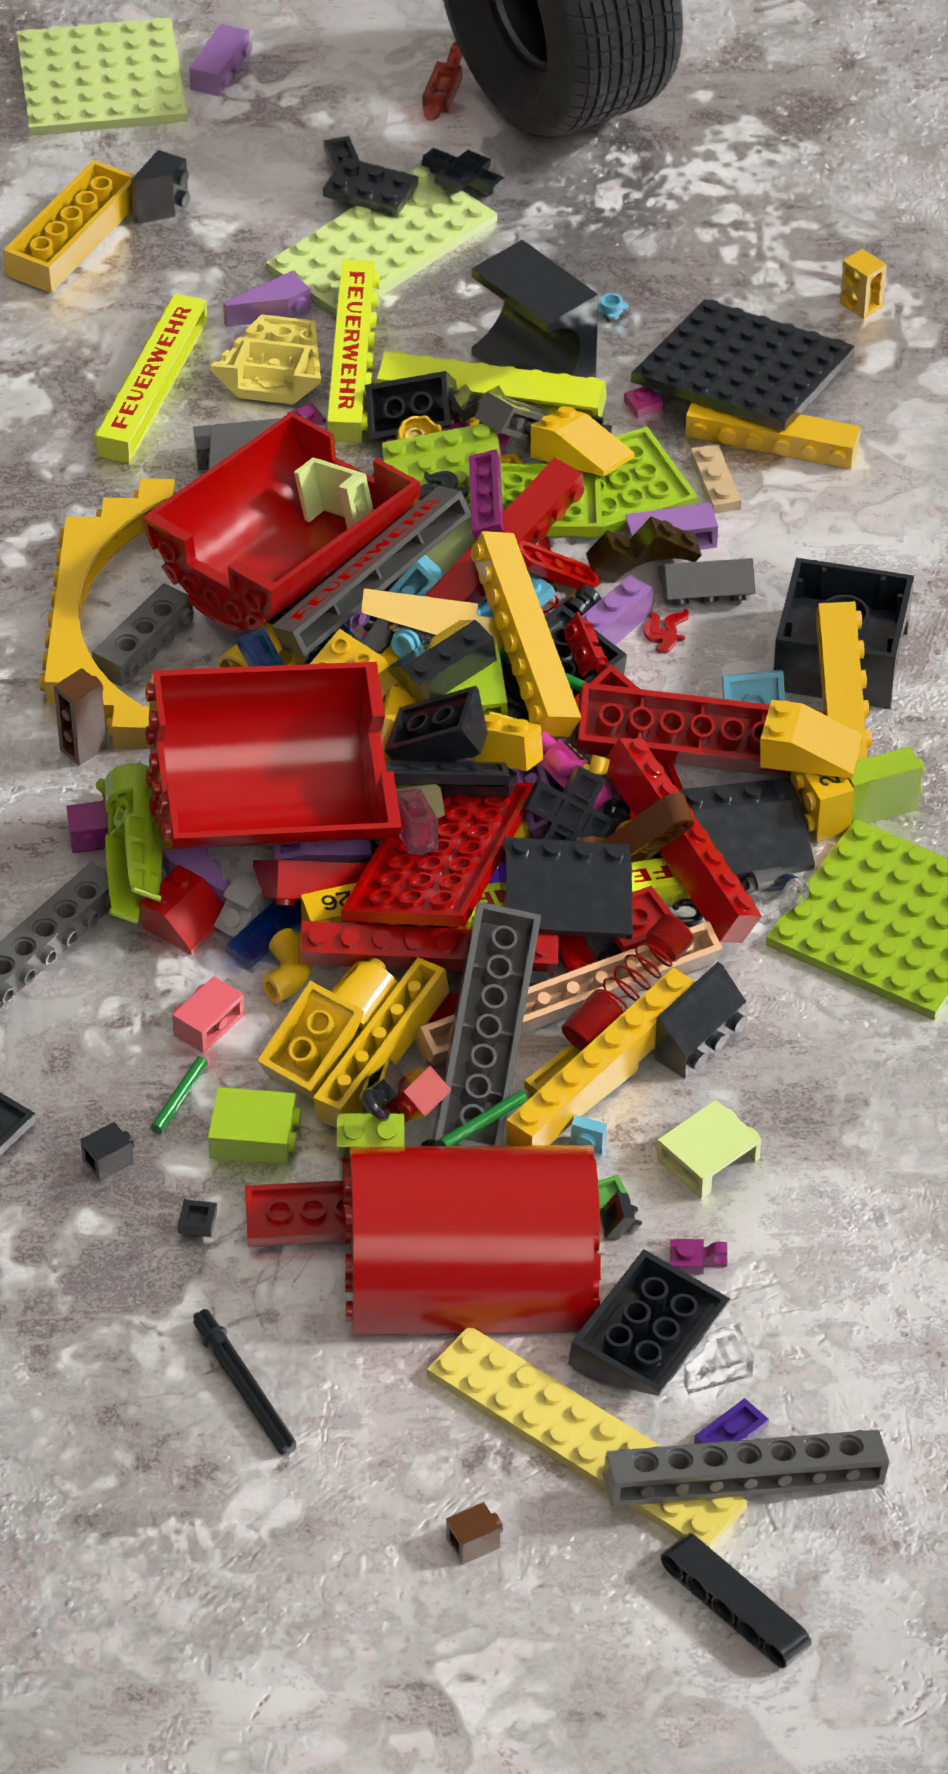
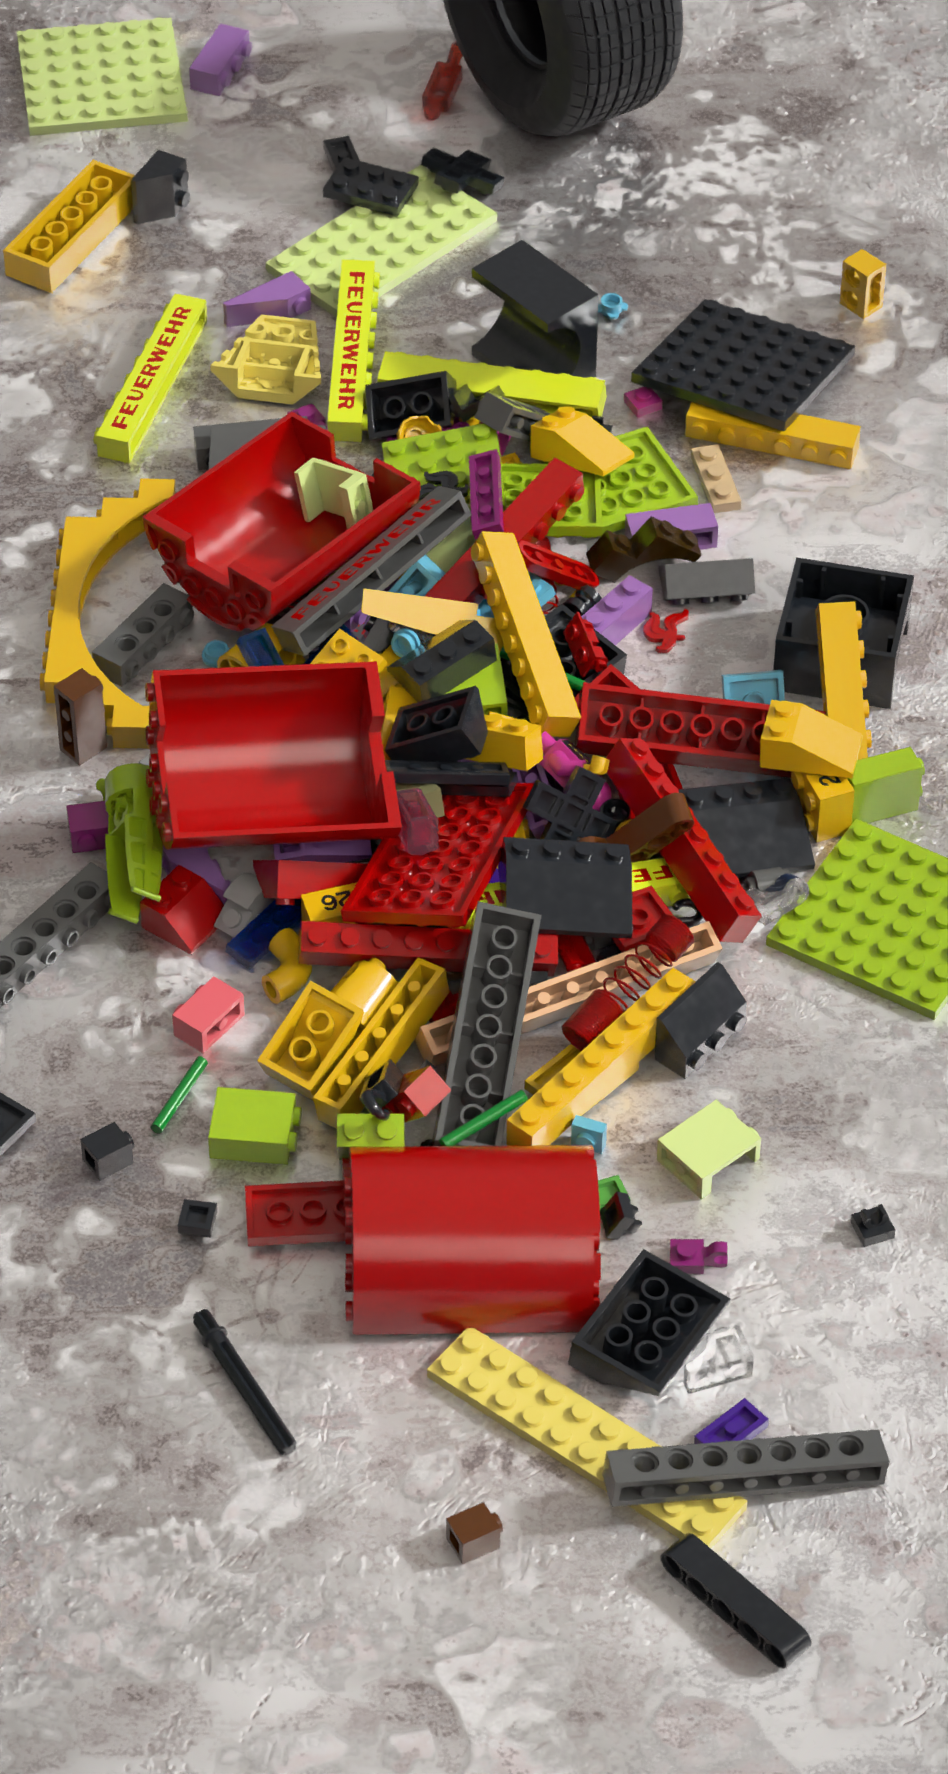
none -> medium azure plate [202,640,230,668]
none -> black tile [851,1204,896,1247]

